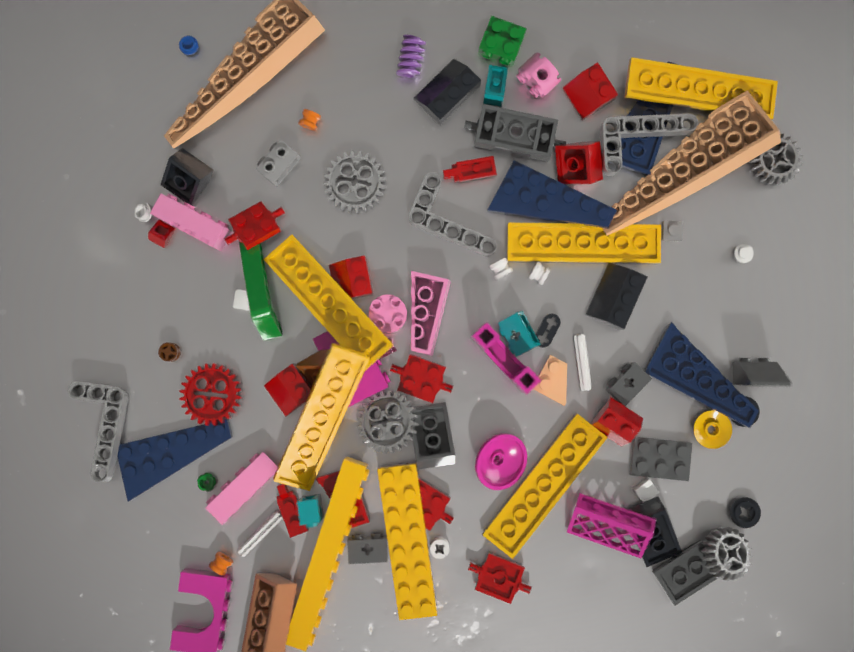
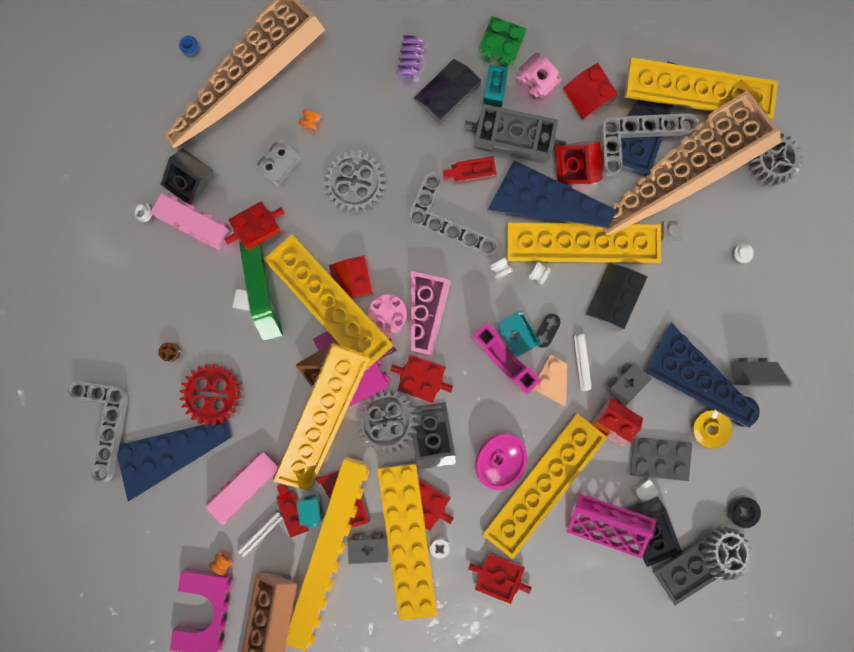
red slope [148,219,175,248] -> none
green plate [197,473,216,492] -> none
red slope [264,363,312,416] -> none

